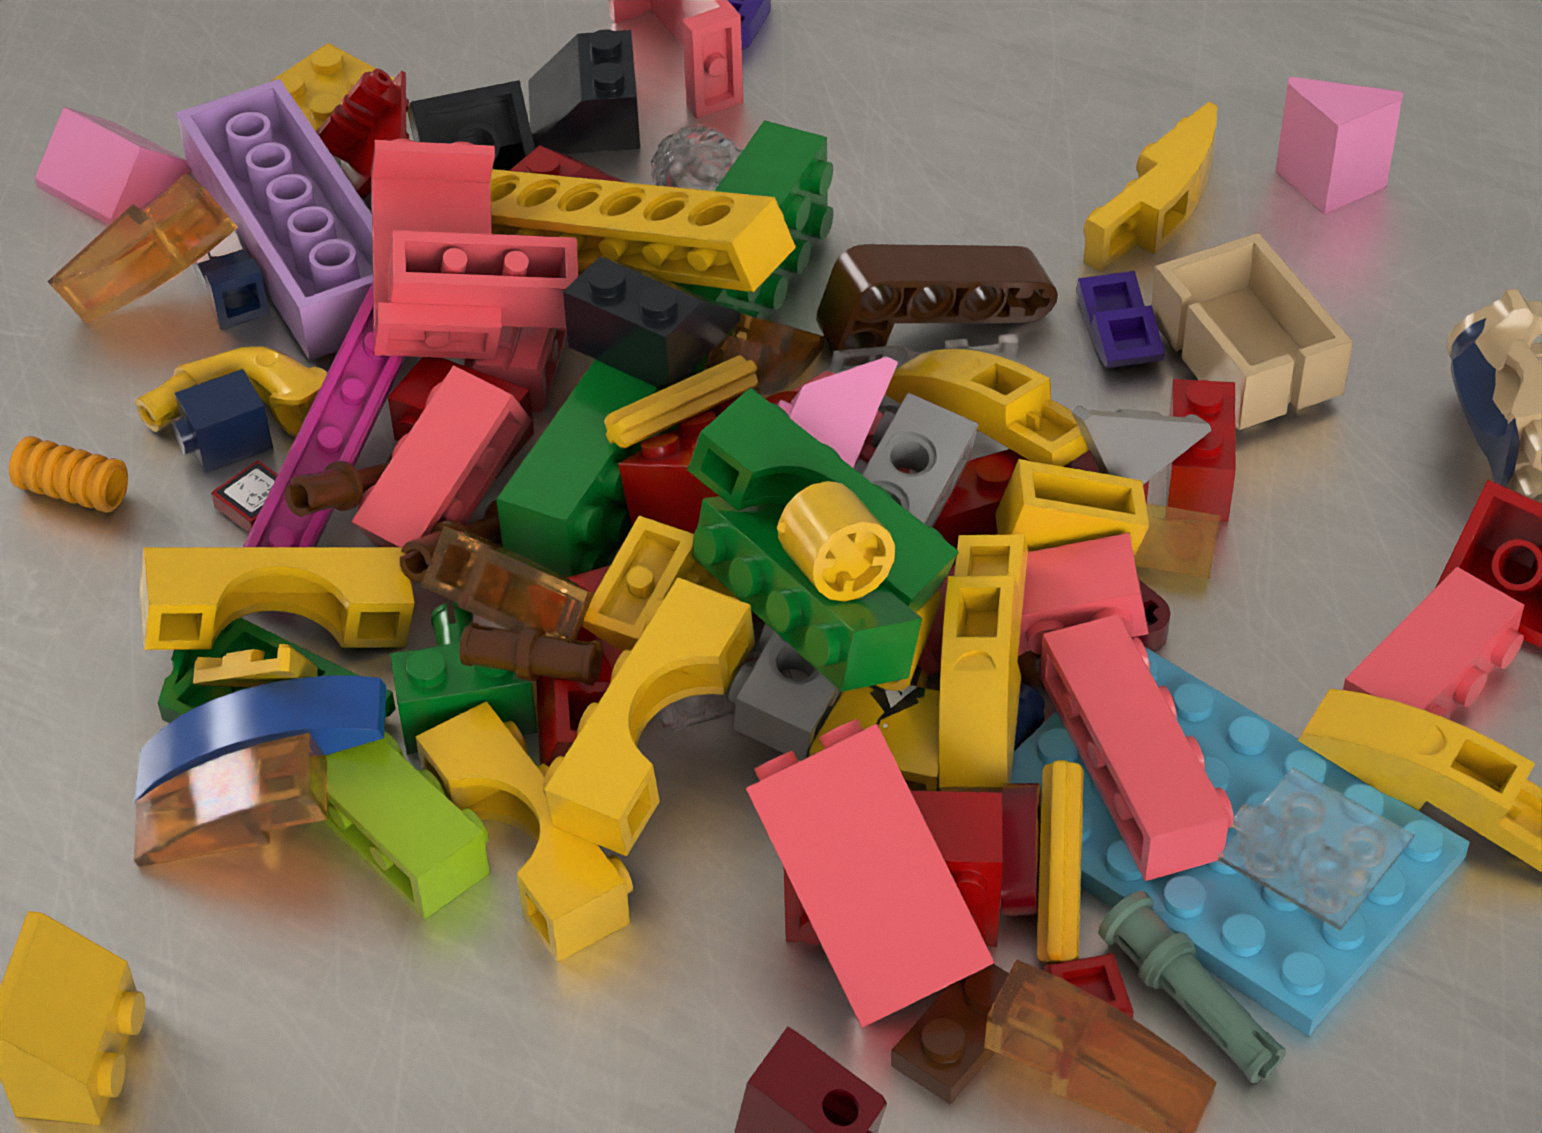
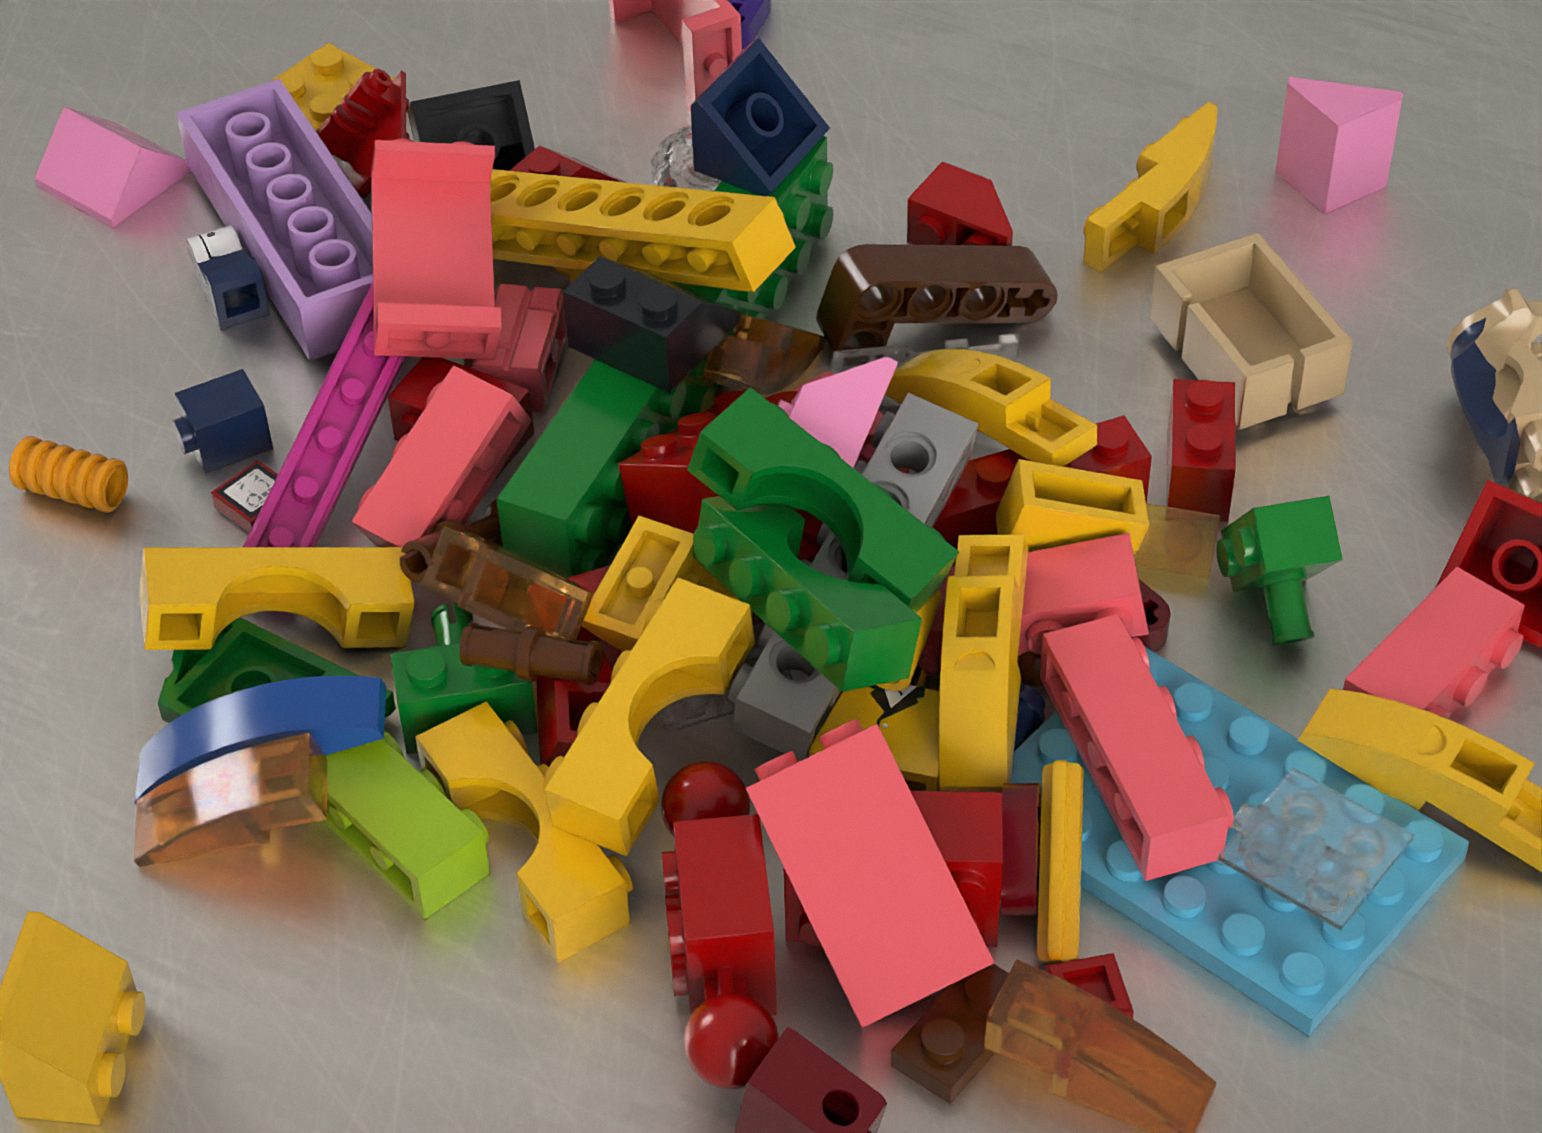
clear orange slope [47,173,238,323] -> none
yellow piece [135,346,328,438] -> none
yellow tile [193,644,318,687] -> none
reddish brown pin [285,452,393,517] -> none
coral brick [387,230,578,328] -> none
black slope [528,29,640,154] -> none
yellow axle [604,355,758,448] -> none
yellow piece [777,481,895,602] -> none
light grey tile [1071,405,1212,485] -> none
dark purple slope [1076,271,1165,368] -> none
sand green pin [1098,891,1286,1083] -> none
none -> red brick [661,761,779,1090]
none -> dark blue slope [690,37,830,196]
none -> red slope [907,161,1013,246]
none -> green brick [1216,496,1343,645]

